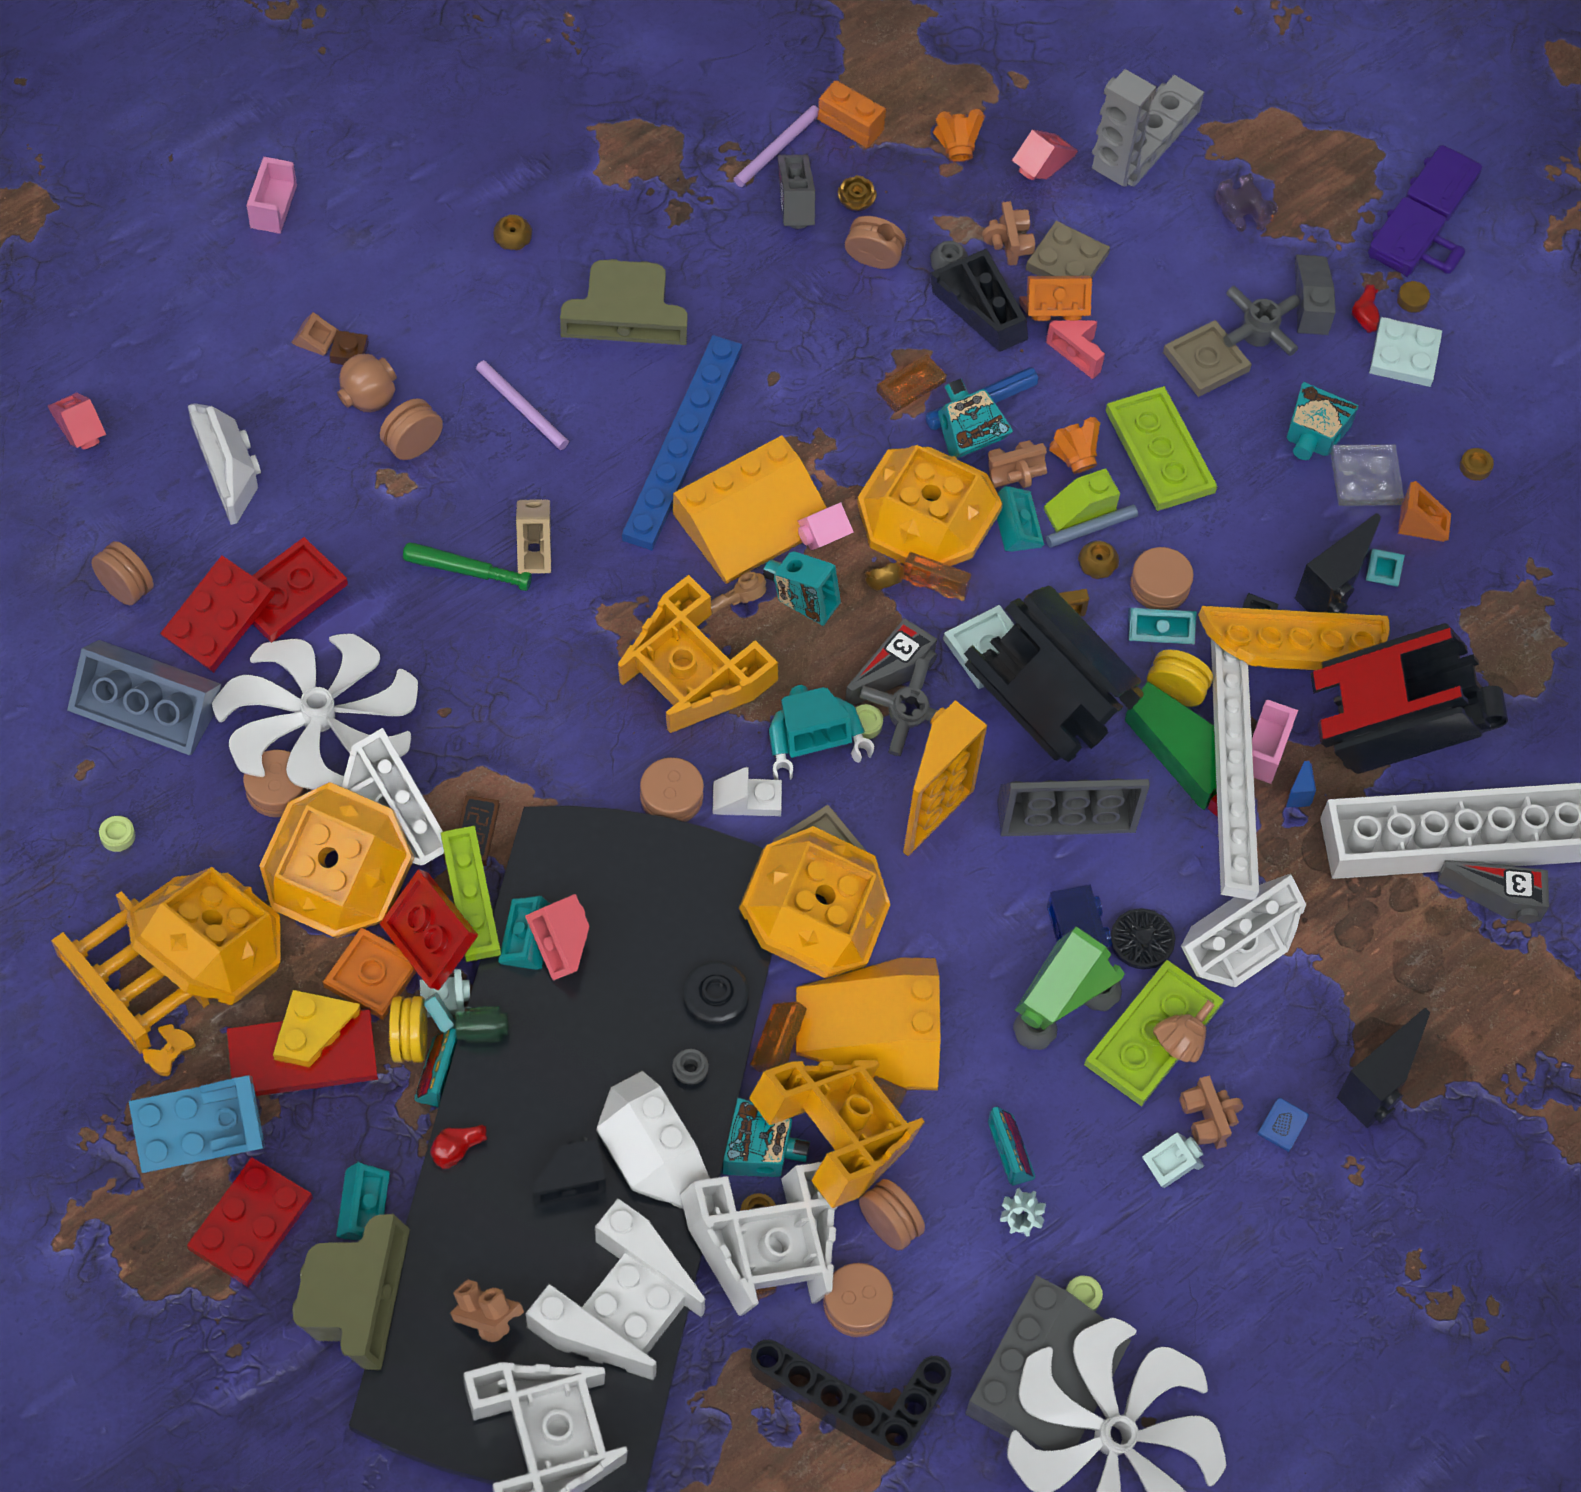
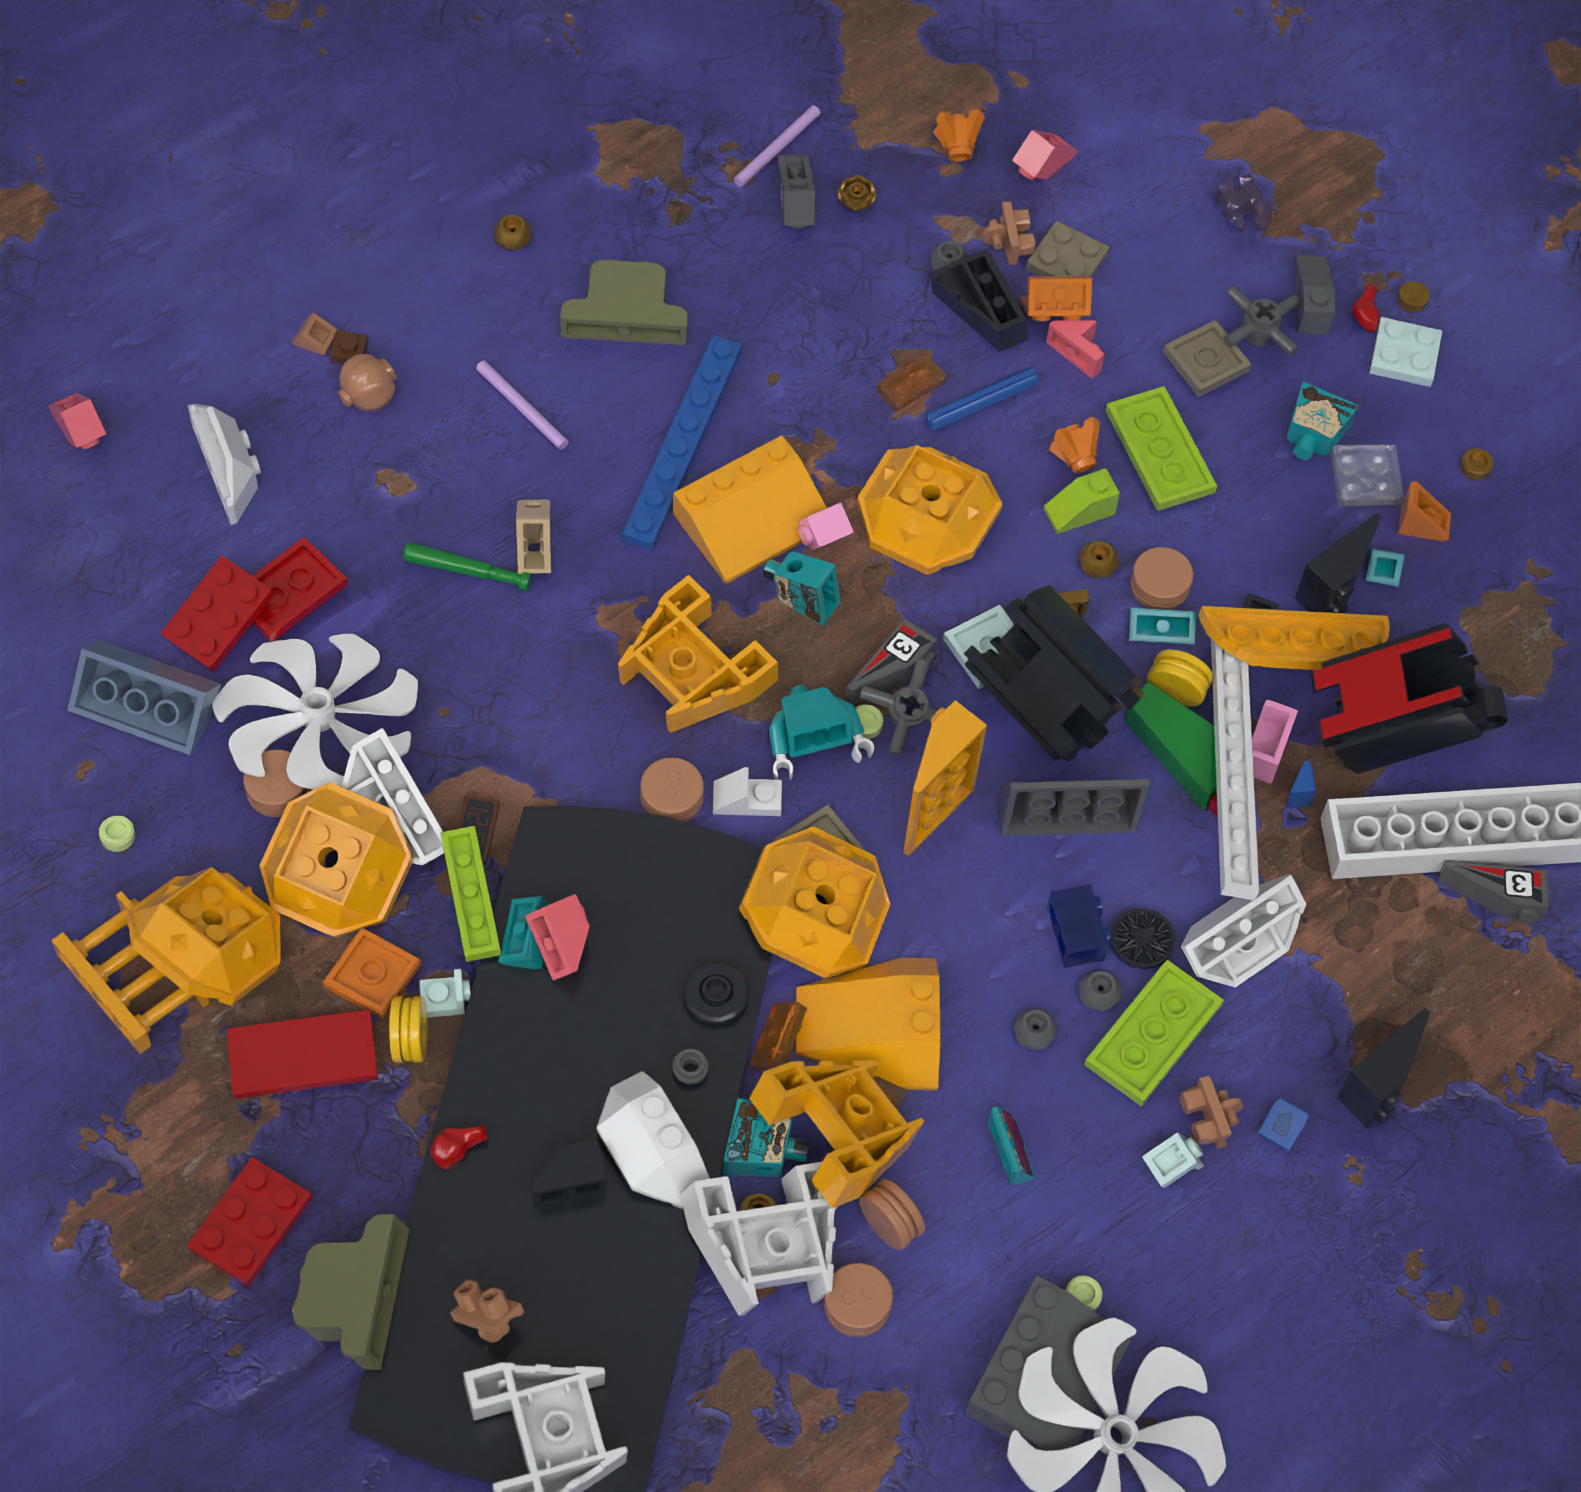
nougat head [91,541,154,605] -> none
dark azure bracket [128,1075,265,1173] -> none
light orange piece [142,1024,196,1076] -> none
bright pink panel [247,157,297,234] -> none
yellow wing [273,990,361,1067] -> none
teal slope [336,1162,390,1240] -> none
nougat head [380,399,443,460] -> none
red plate [380,869,478,990] -> none
teal slope [414,1028,459,1107] -> none
teal tile [424,992,456,1032] -> none
clear green brick [455,1006,509,1043] -> none
white wedge [526,1199,705,1380] -> none
medium nougat plate [711,572,767,614] -> none
black beam [750,1339,952,1461] -> none
orange brick [818,80,886,148] -> none
nougat head [845,216,906,269] -> none
pearl gold plate [865,560,905,591] -> none
clear orange plate [903,552,971,601] -> none
torso [938,379,1013,459] -> none
nougat hips [988,440,1047,488] -> none
teal slope [997,486,1044,552] -> none
light aqua gear [1000,1188,1046,1237] -> none
bright green slope [1015,927,1125,1029] -> none
sand blue bar [1046,504,1138,548] -> none
light grey brick [1092,69,1204,186] -> none
nougat piece [1153,1000,1215,1062] -> none
dark purple piece [1368,145,1482,277] -> none

